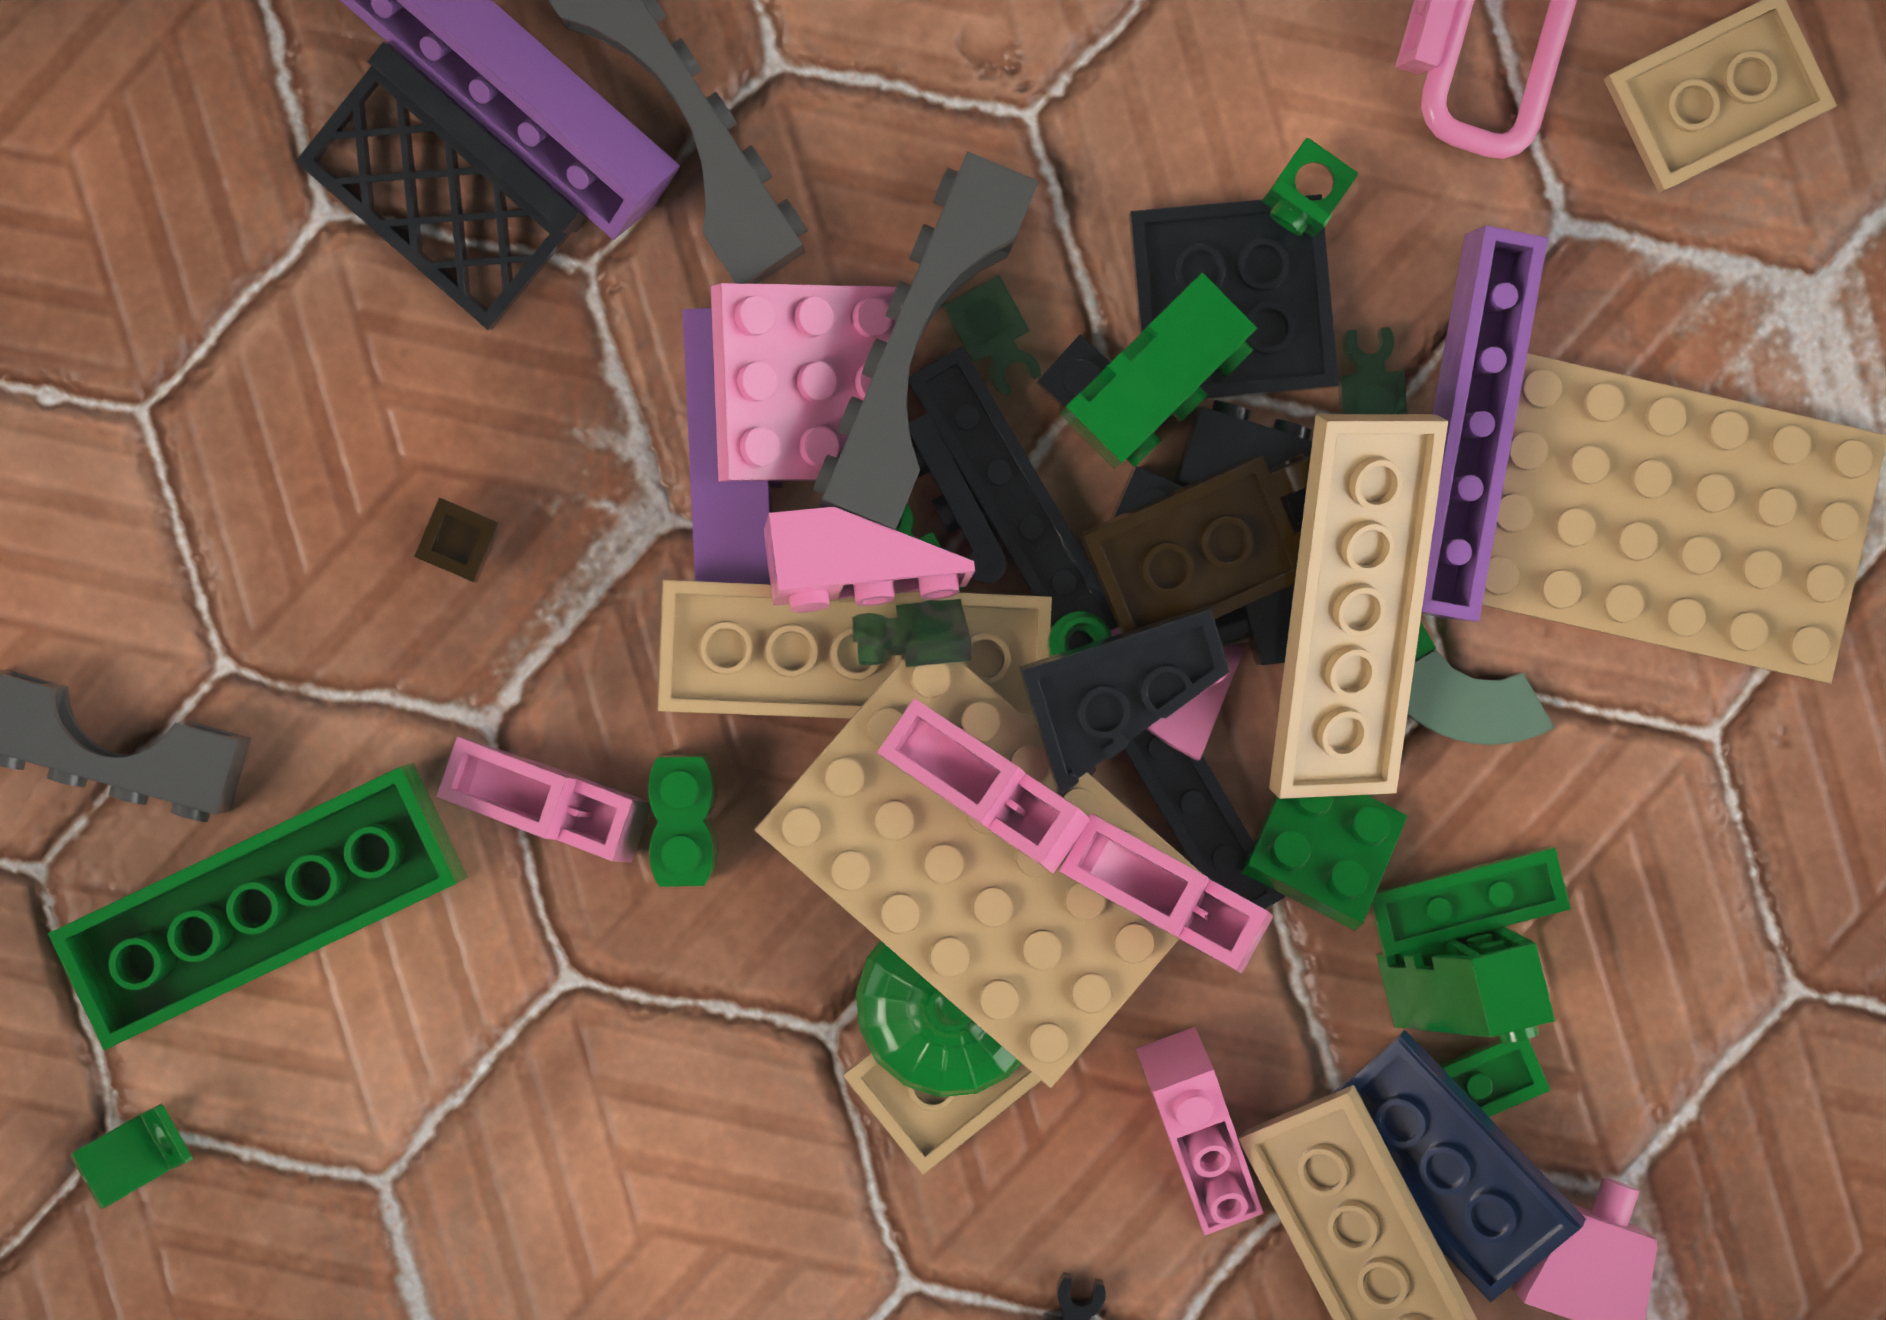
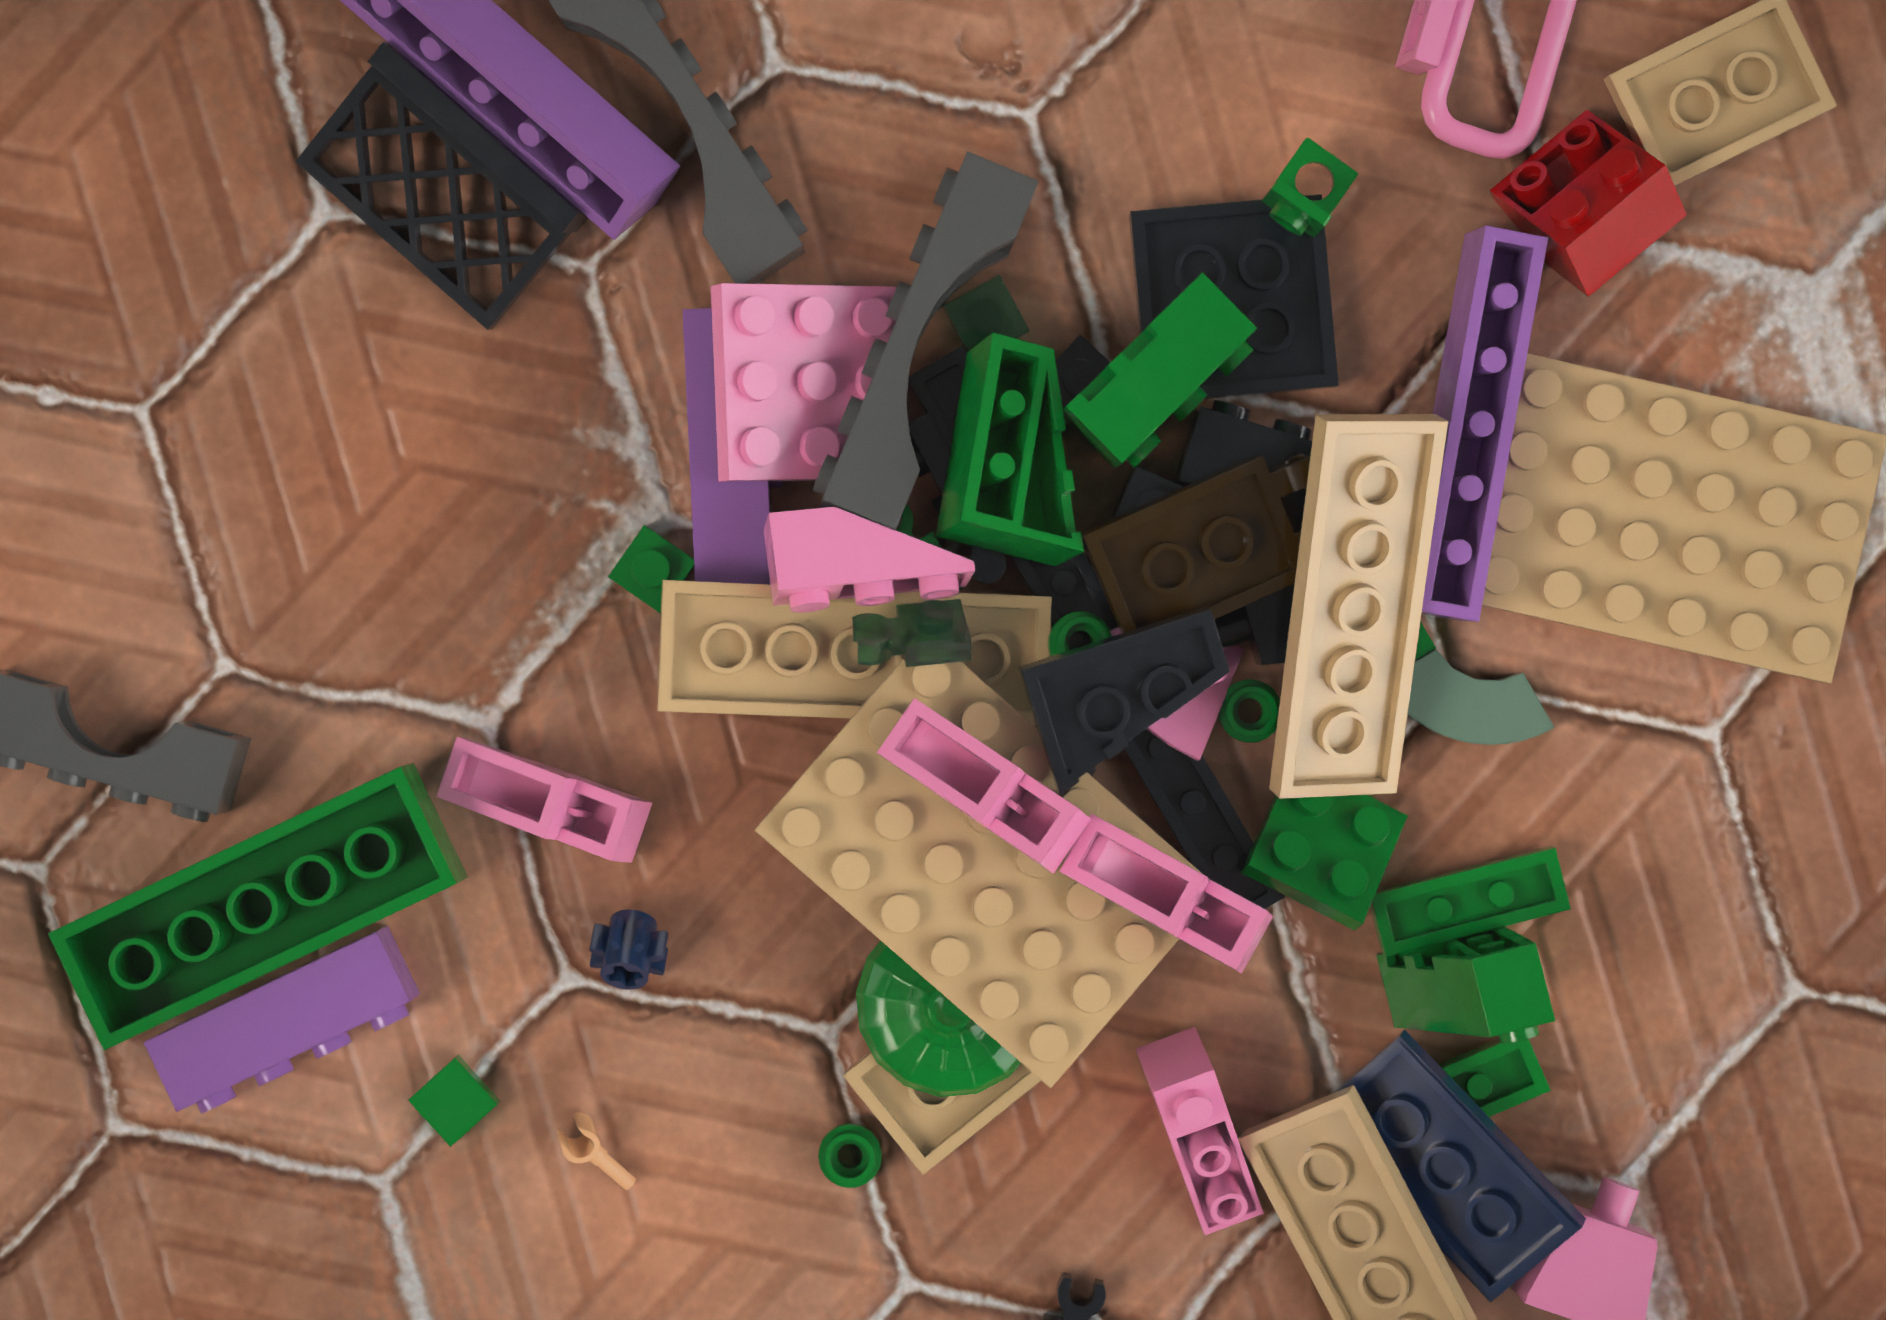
green bracket [70,1103,193,1209] -> none
dark brown tile [414,498,502,582] -> none
green brick [648,753,719,887] -> none
clear green plate [1338,327,1407,414] -> none
none -> medium lavender brick [143,926,420,1114]
none -> green tile [408,1054,500,1147]
none -> light nougat hand [556,1112,636,1190]
none -> dark blue gear [589,910,668,990]
none -> green plate [608,525,694,613]
none -> green plate [818,1123,882,1188]
none -> green wedge [936,332,1084,566]
none -> green plate [1218,679,1280,743]
none -> red slope [1489,110,1687,297]

